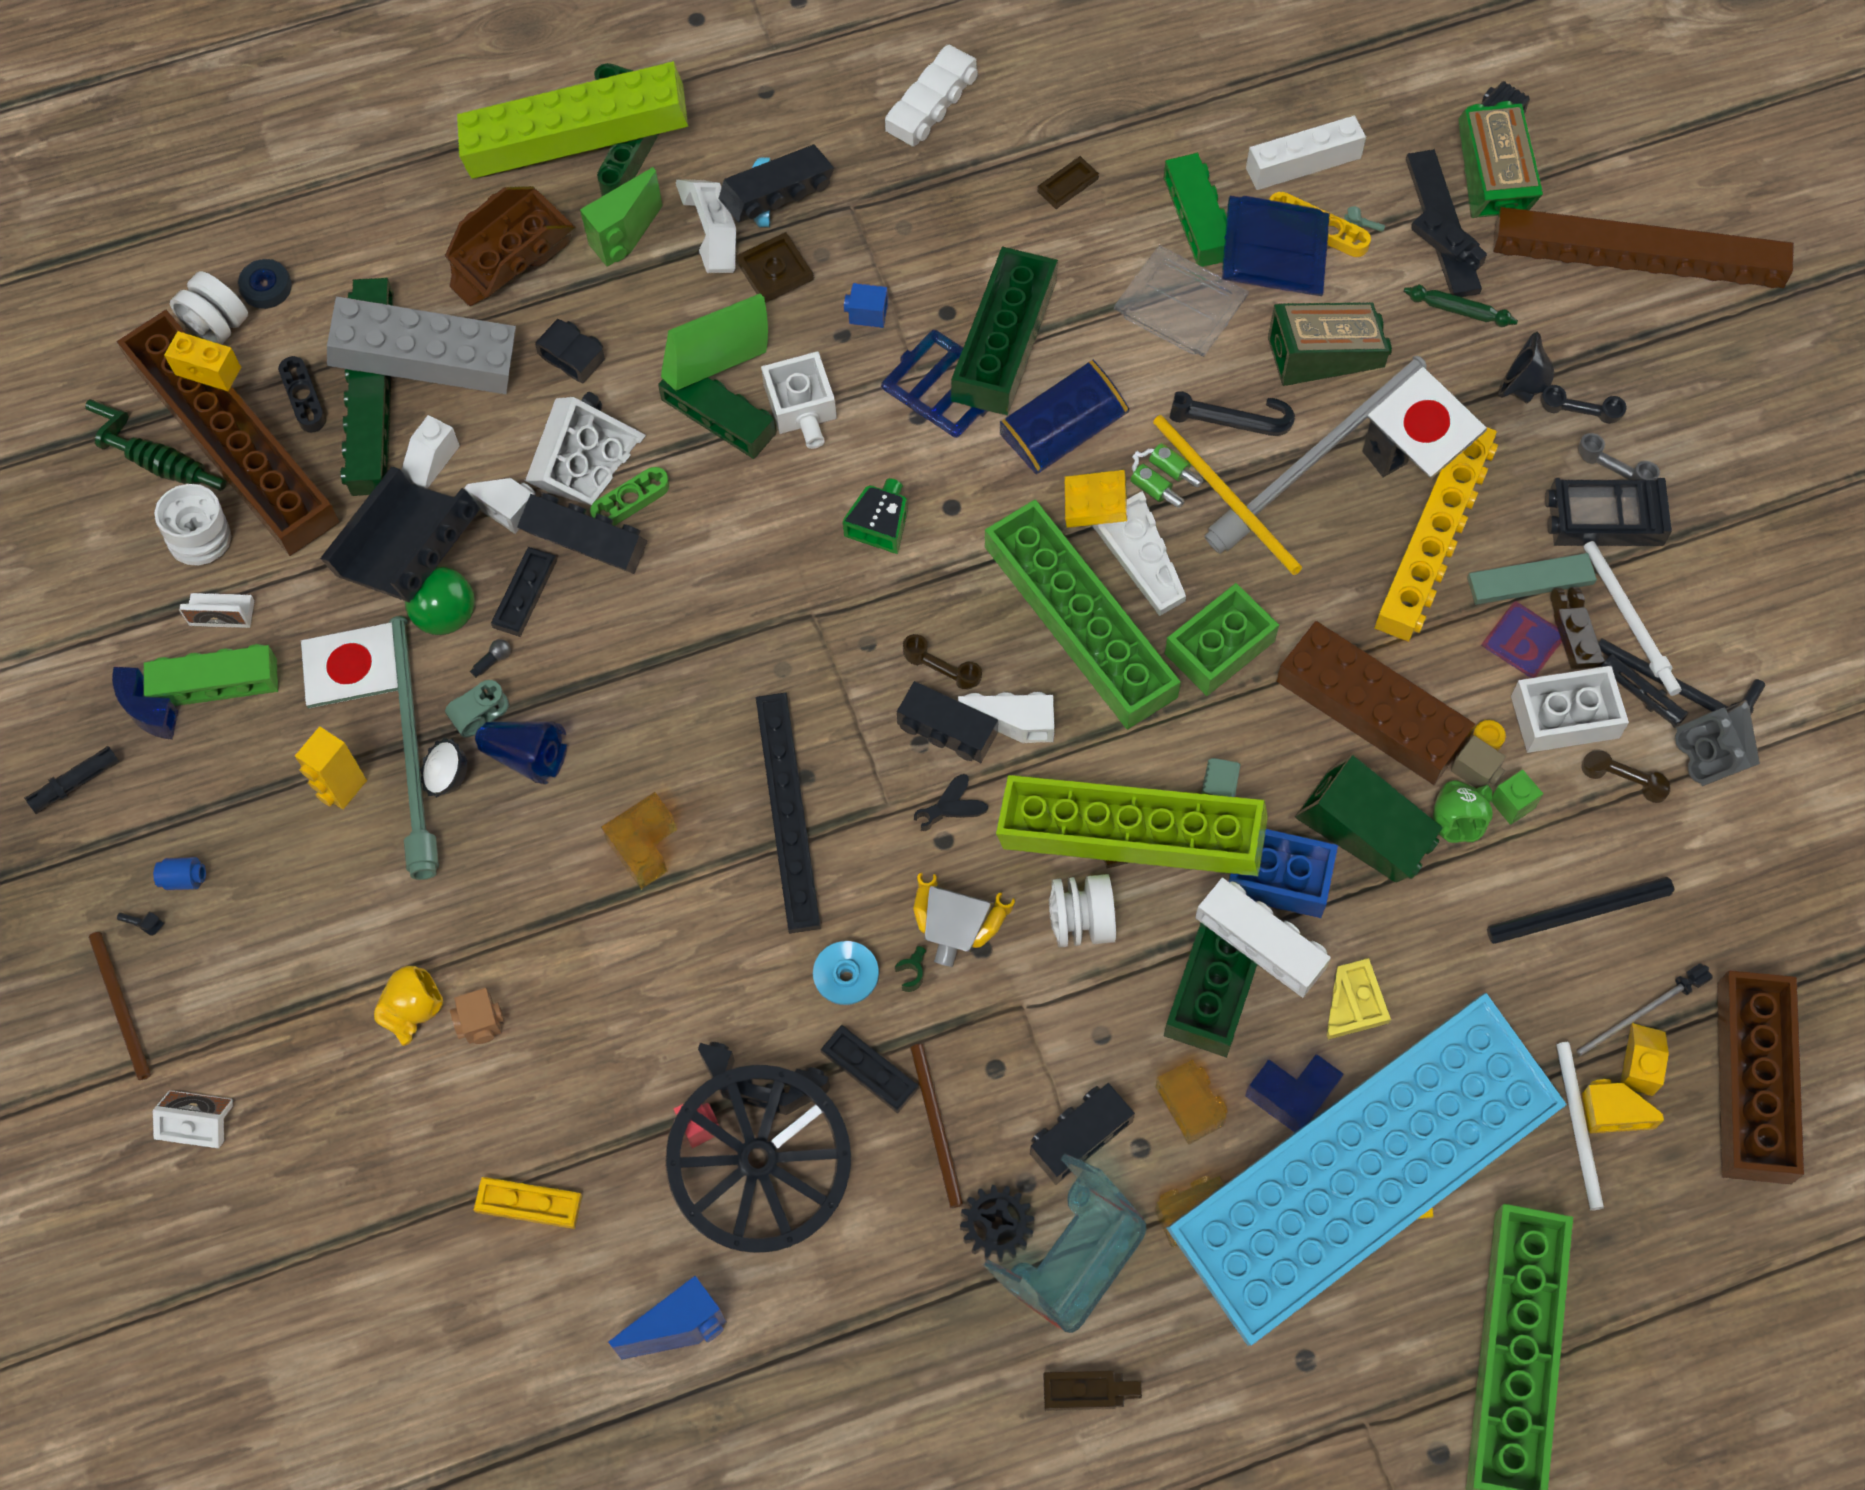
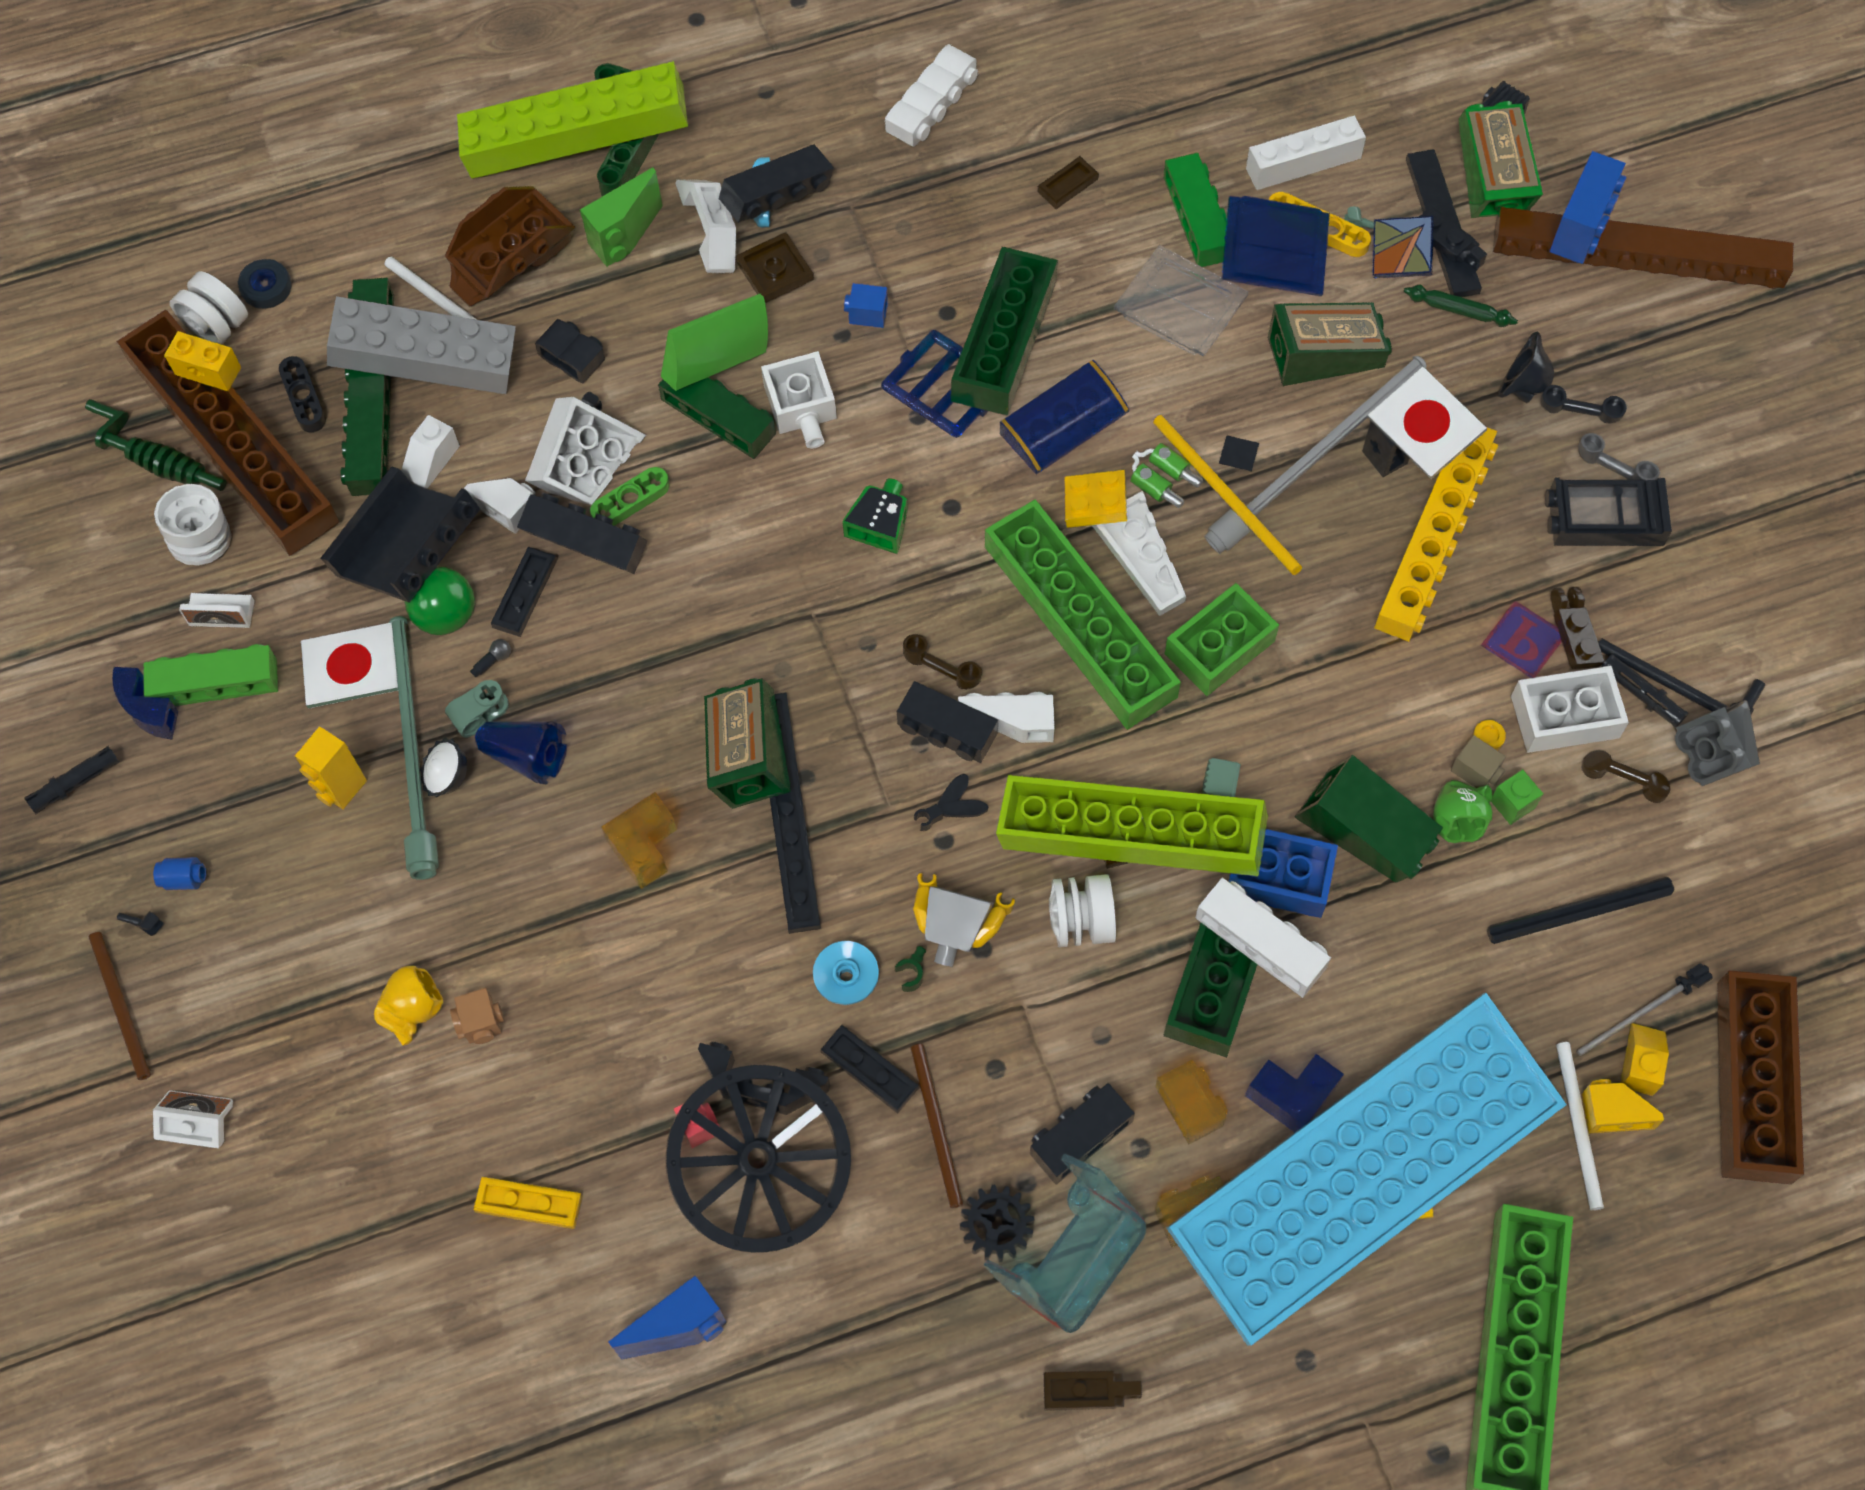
black piece [1169,391,1295,436] -> none
reddish brown brick [1276,621,1475,785] -> none
light yellow wing [1327,958,1391,1040] -> none
sand green tile [1467,553,1597,605] -> none
white bar [1584,541,1682,696] -> none
none -> white piece [385,256,477,320]
none -> slope [704,678,791,809]
none -> black sticker [1219,435,1259,472]
none -> tile [1373,216,1434,278]
none -> blue brick [1550,151,1627,264]

